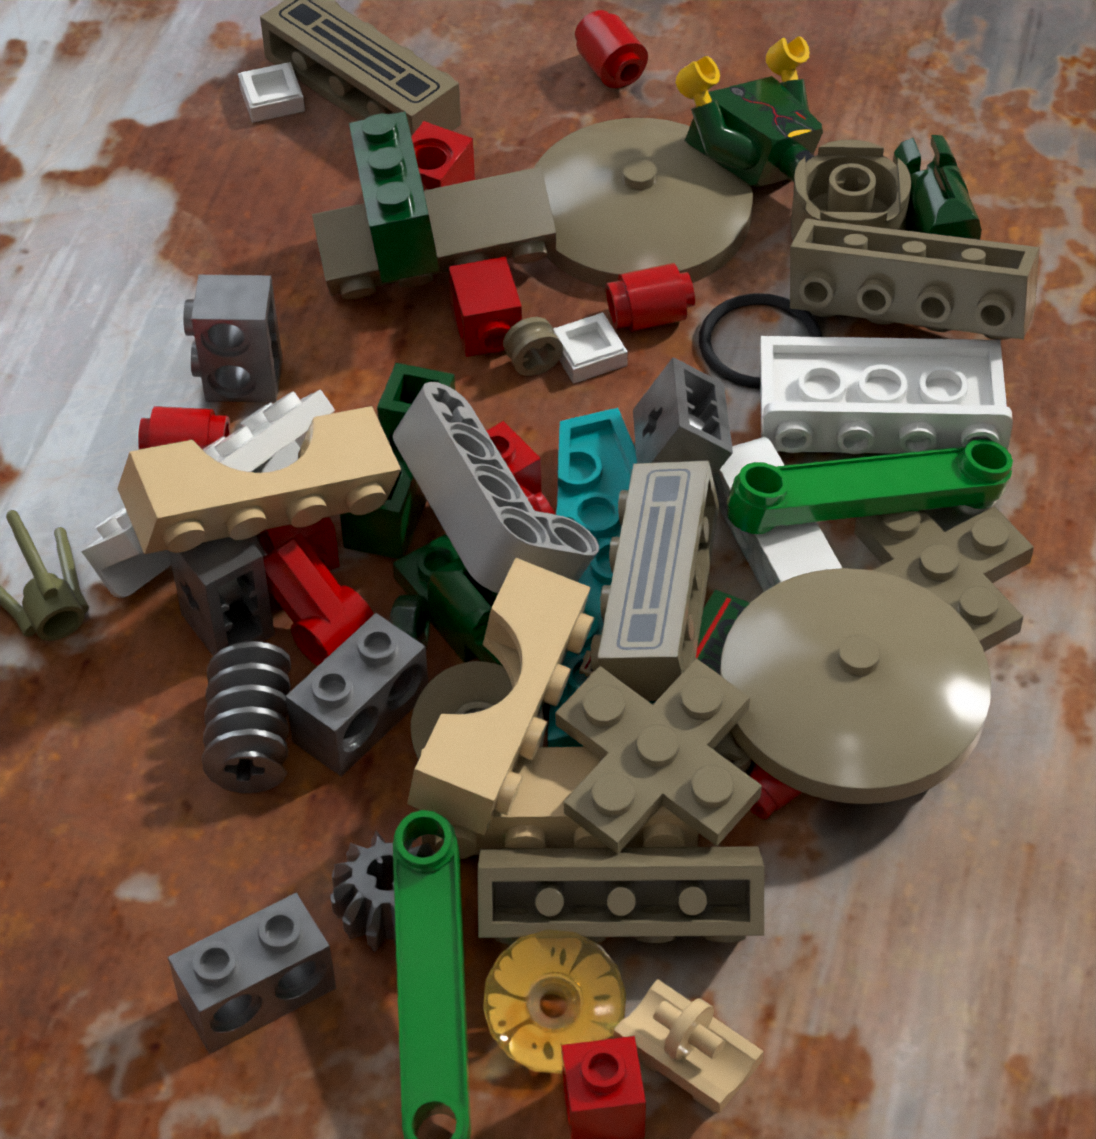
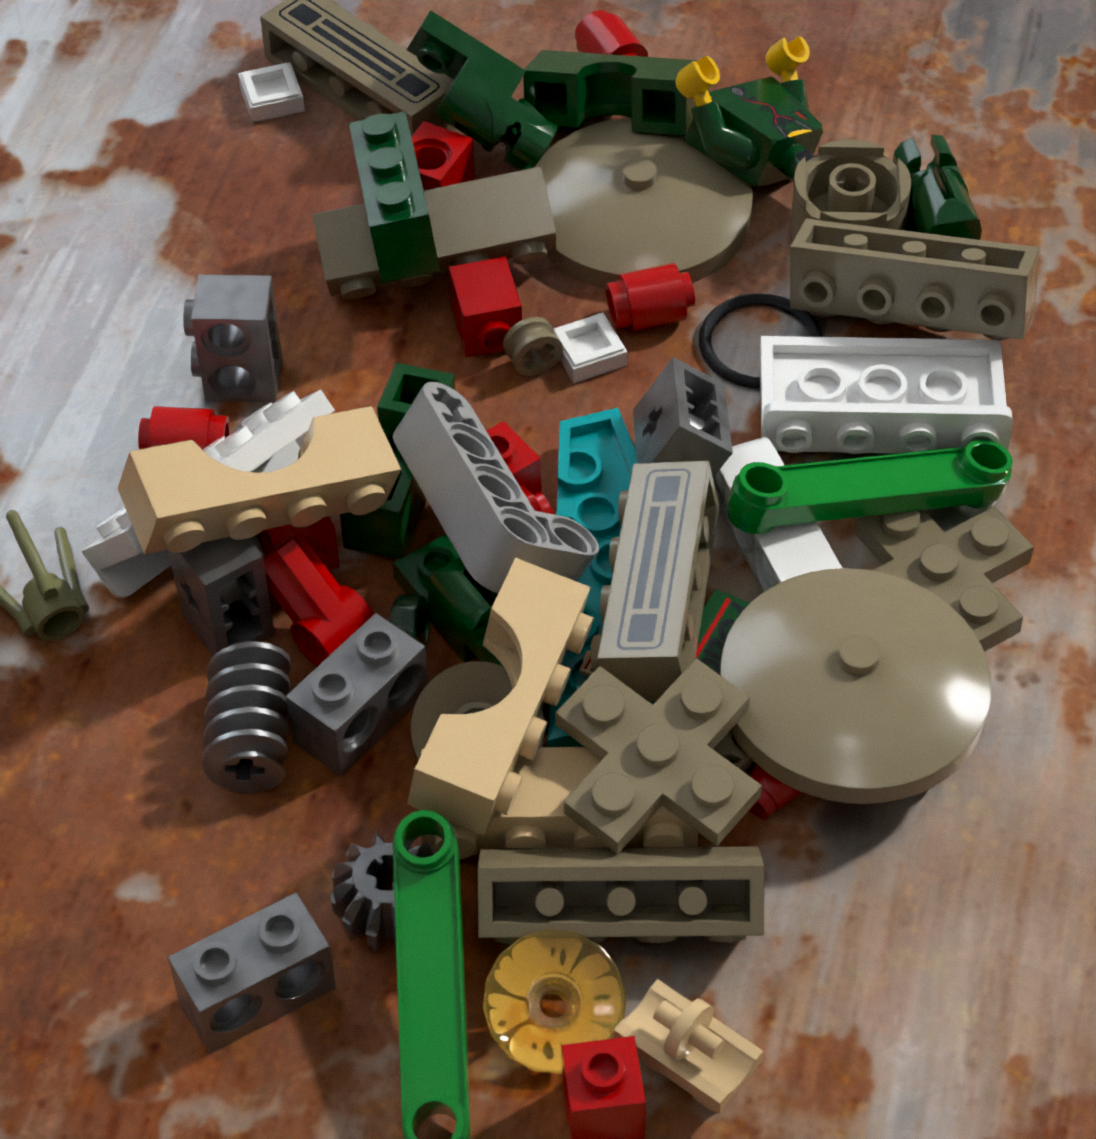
none -> dark green plate [406,10,558,171]
none -> dark green arch [523,50,698,136]

